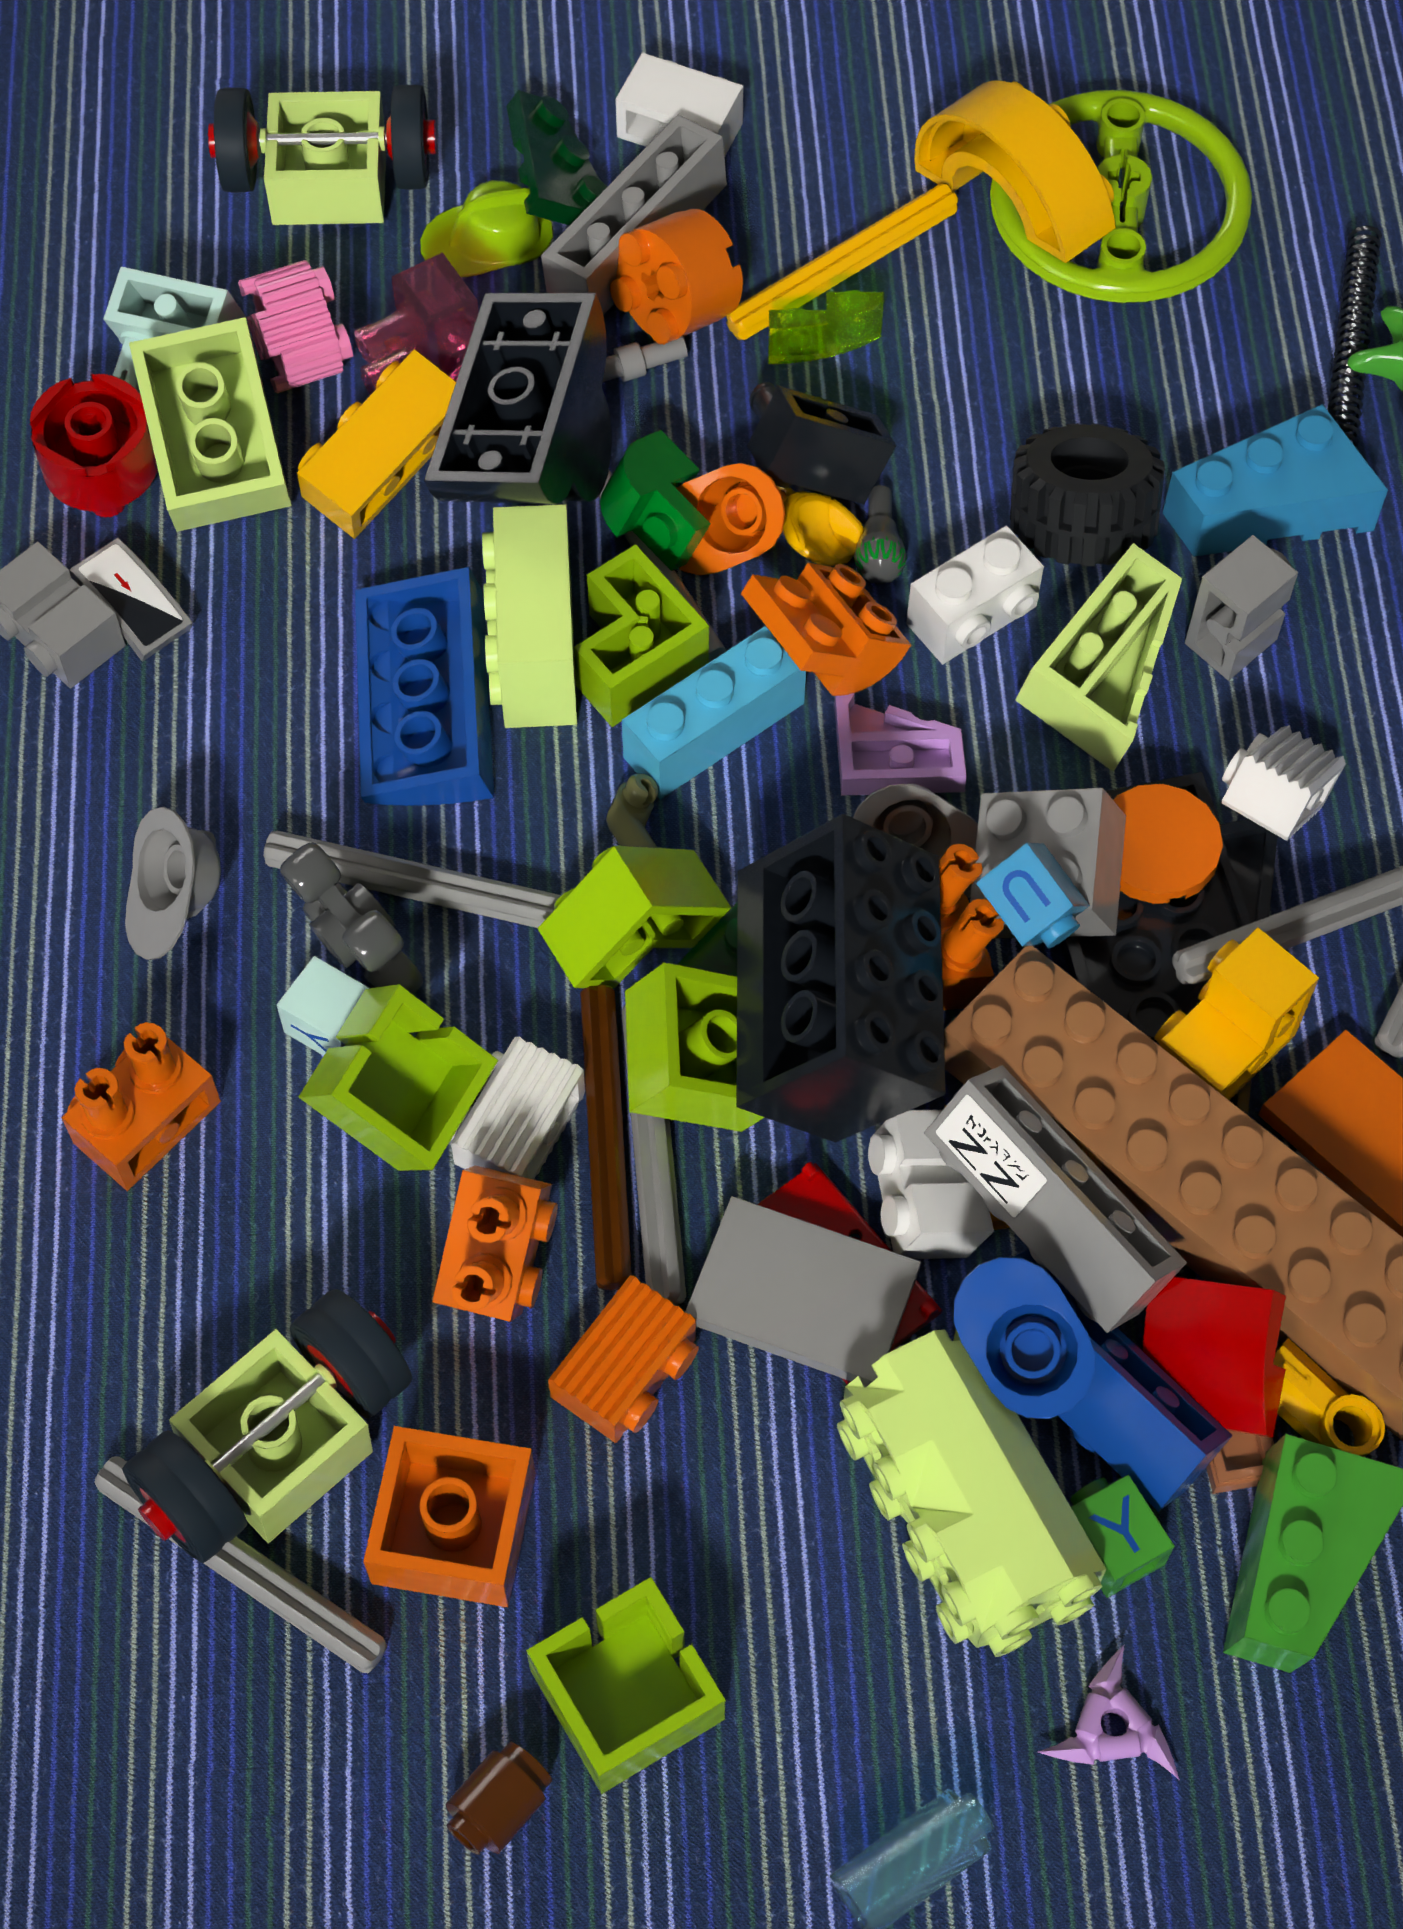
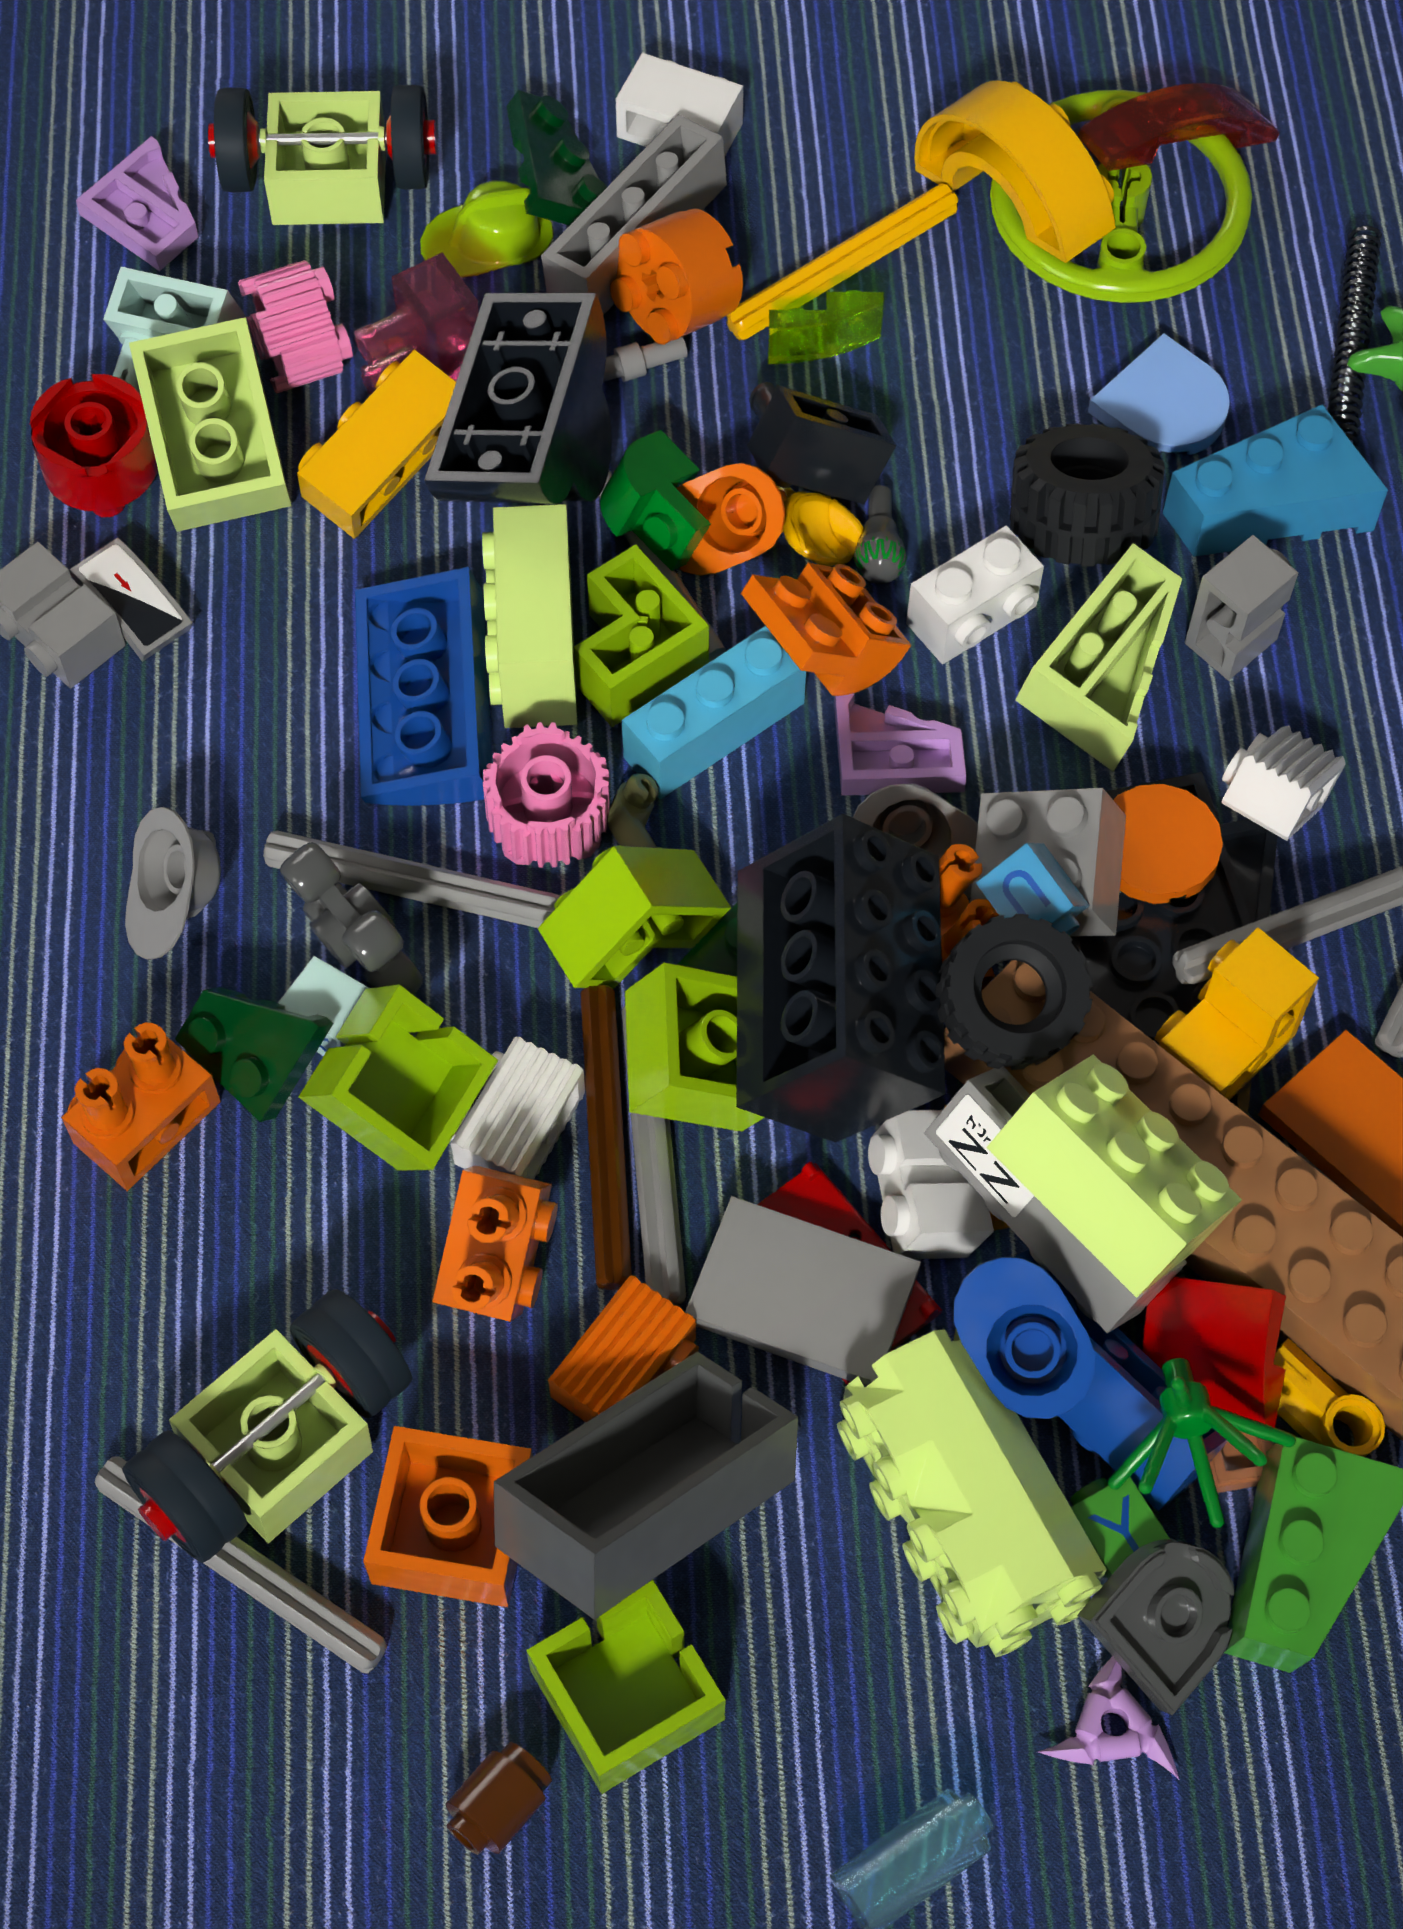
none -> lavender wing [76,136,198,271]
none -> dark green wing [175,987,334,1122]
none -> bright pink brick [483,722,610,868]
none -> dark grey piece [494,1352,798,1620]
none -> black tyre [935,914,1093,1070]
none -> yellowish green brick [986,1054,1242,1298]
none -> dark grey tile [1077,1539,1235,1716]
none -> clear red slope [1078,83,1280,171]
none -> light blue tile [1088,333,1229,455]
none -> green plant [1108,1358,1296,1528]

